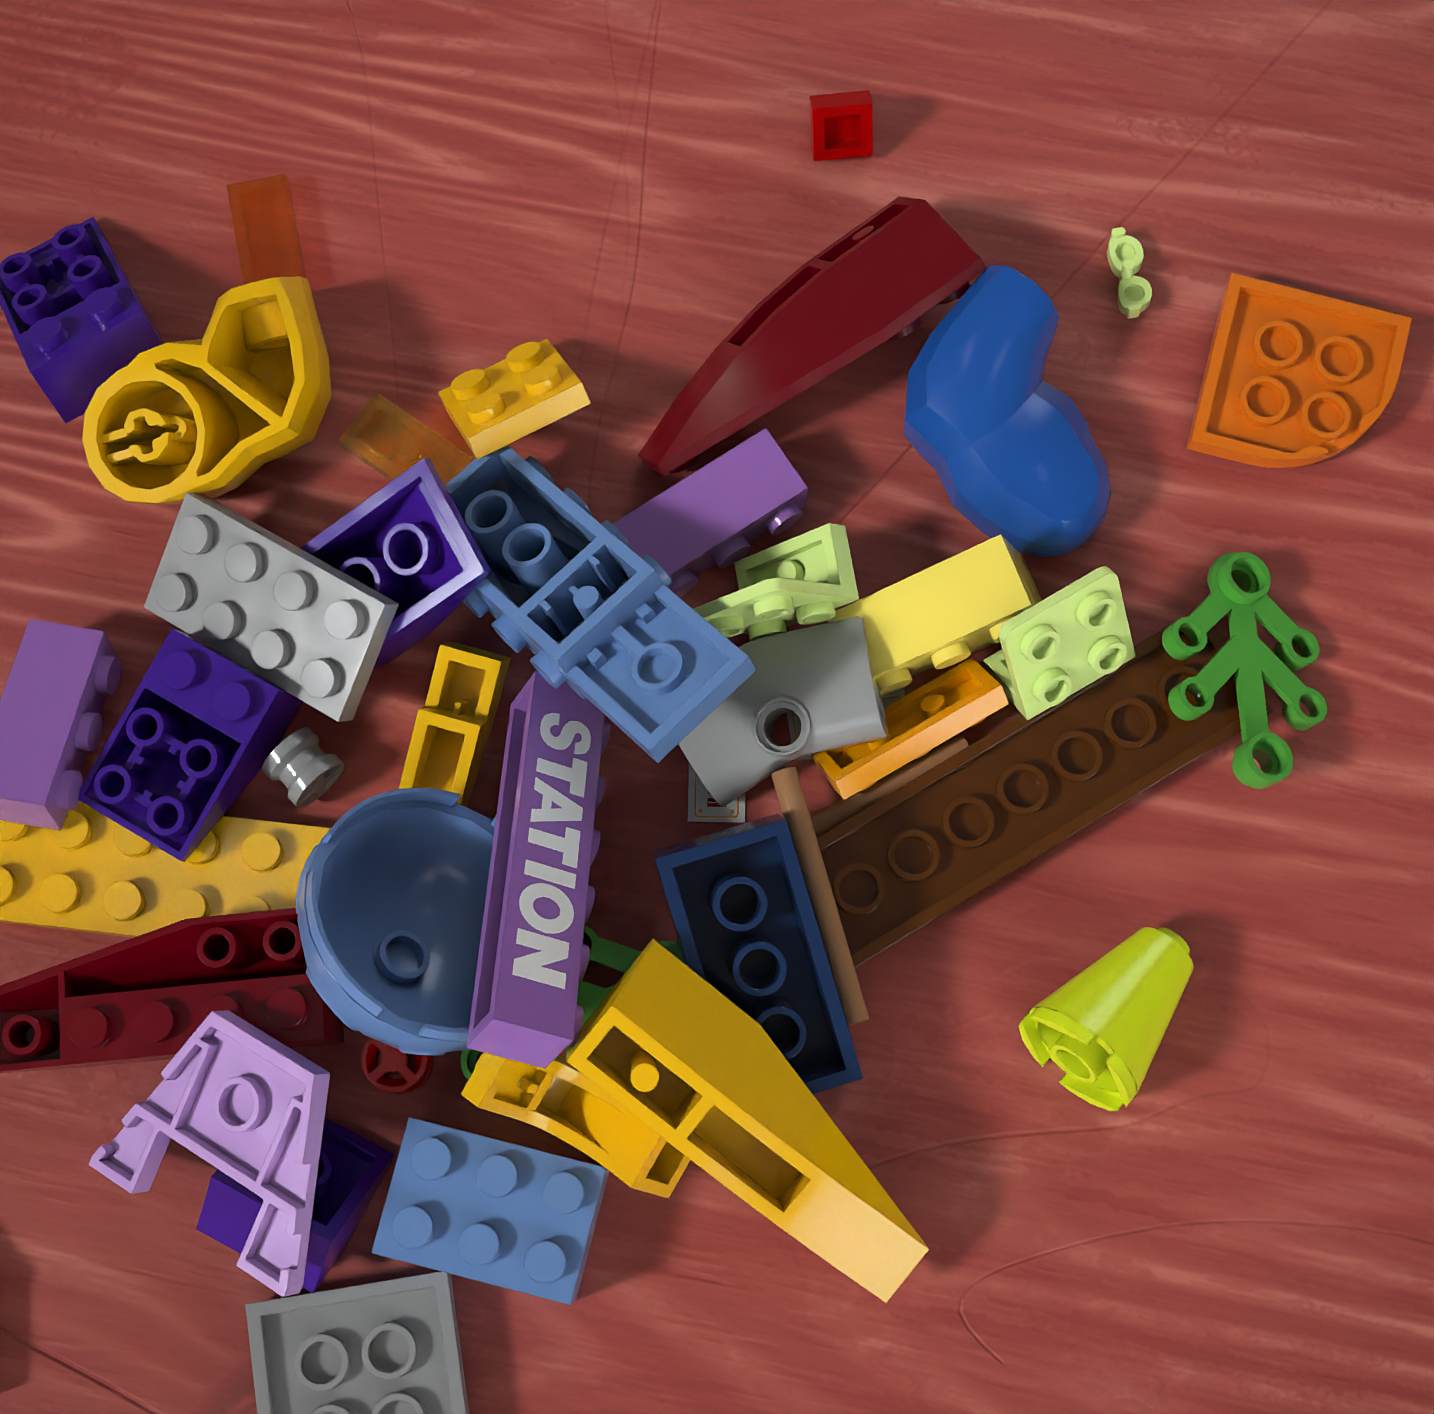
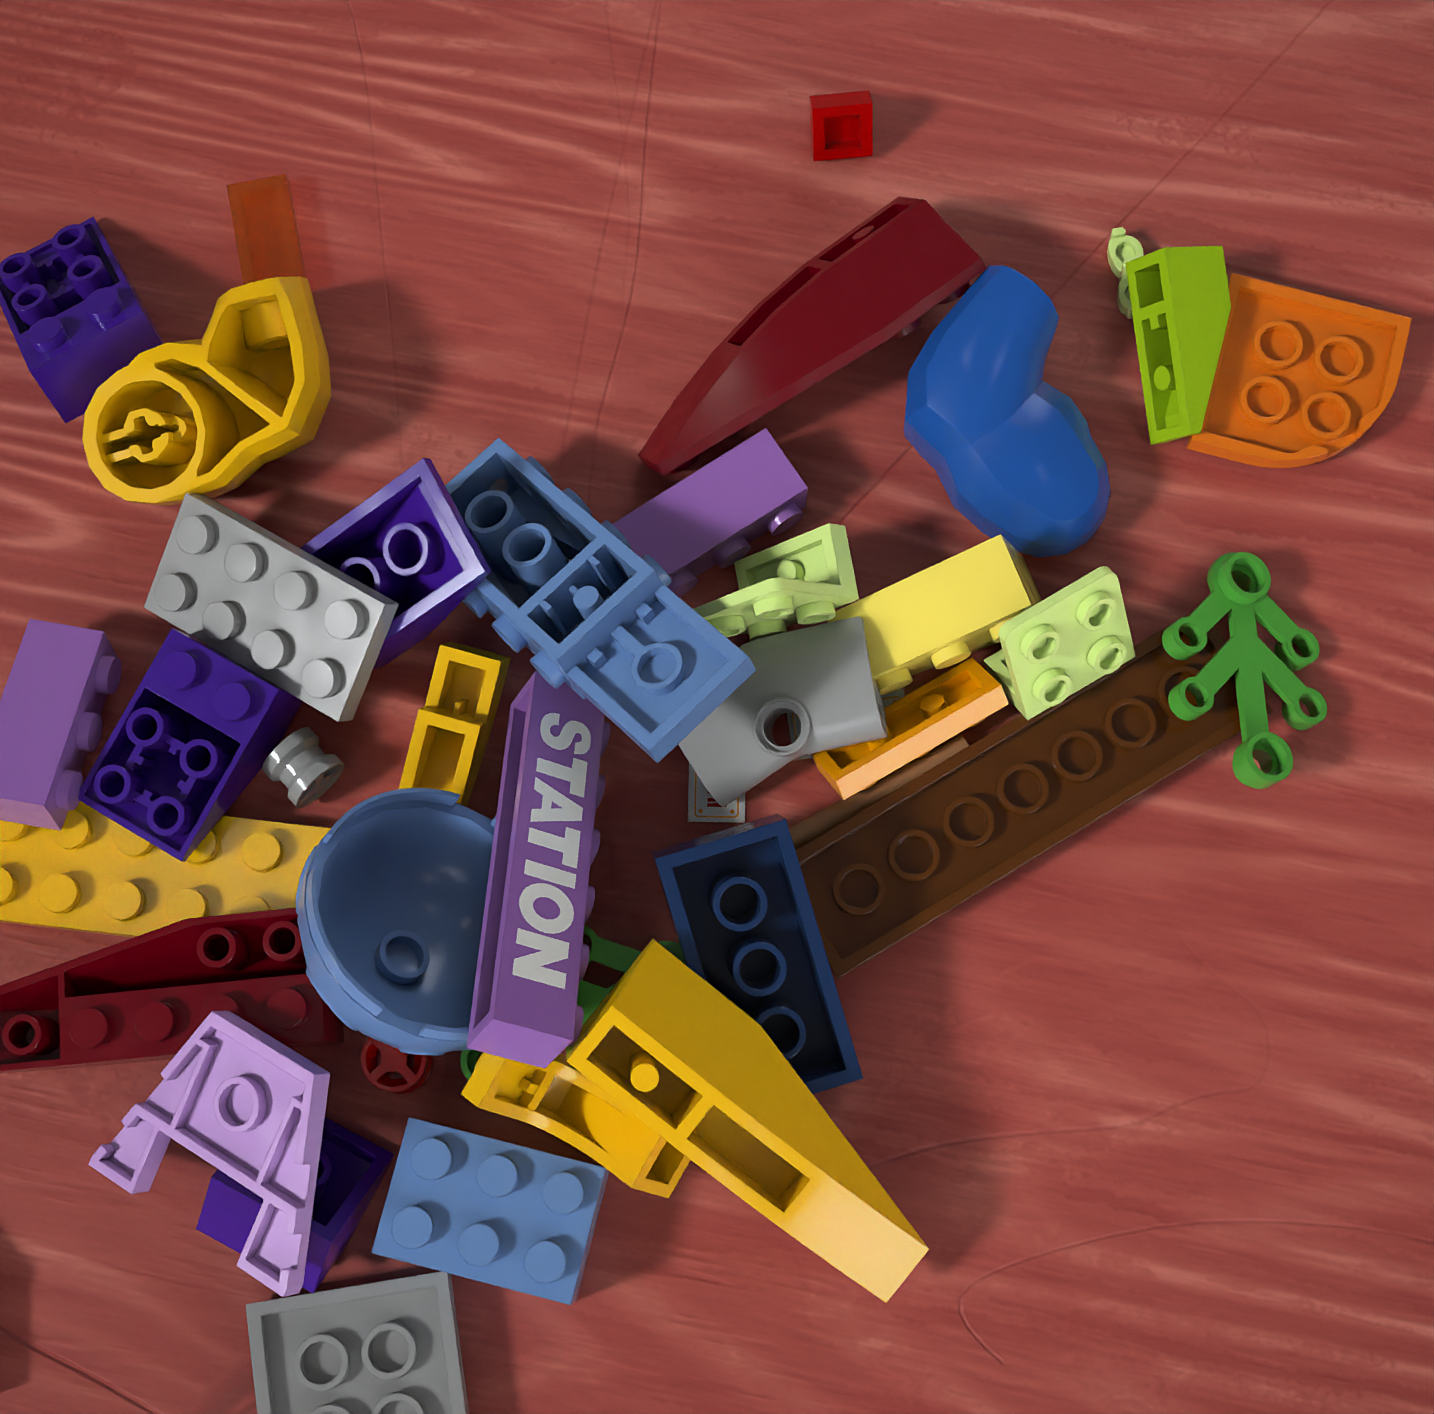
clear yellow plate [339,392,474,485] -> none
yellow plate [438,338,591,460] -> none
medium nougat bar [771,767,870,1026] -> none
neon yellow cone [1019,927,1194,1111] -> none
none -> lime slope [1125,246,1231,445]

